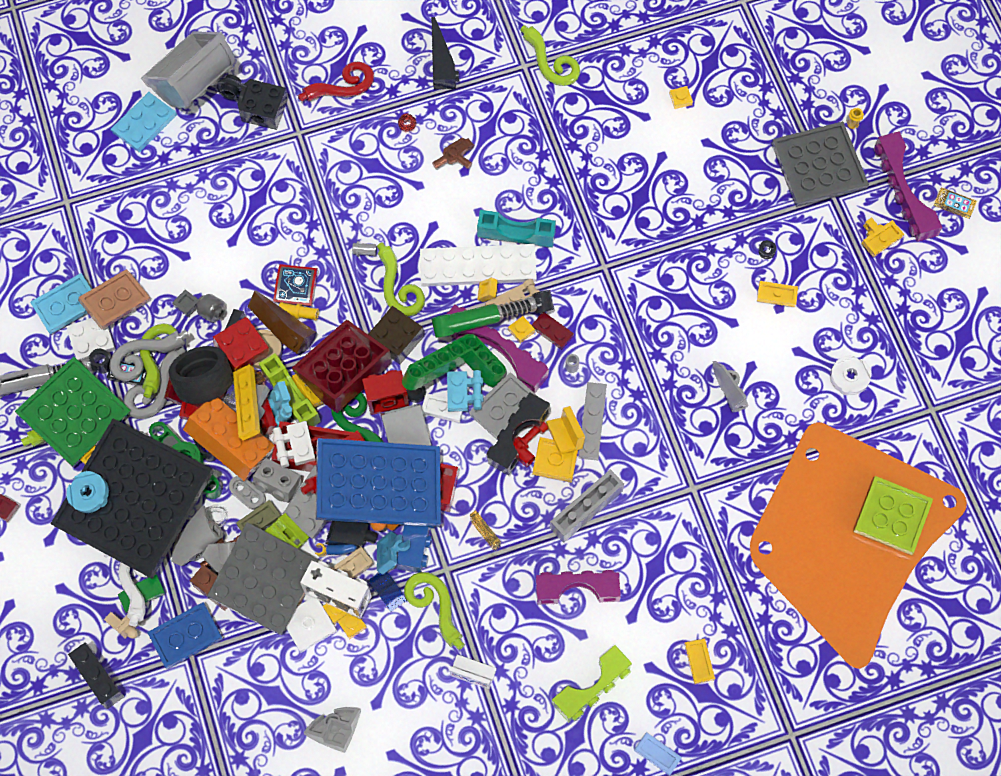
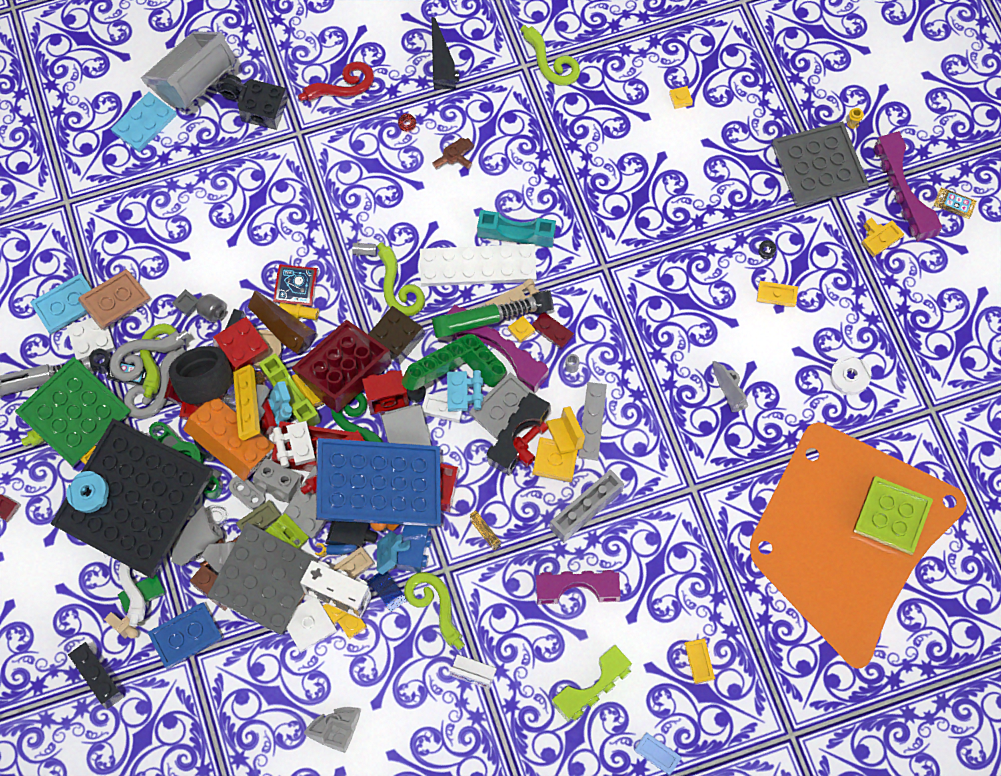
yellow plate [477,277,498,302] -> none

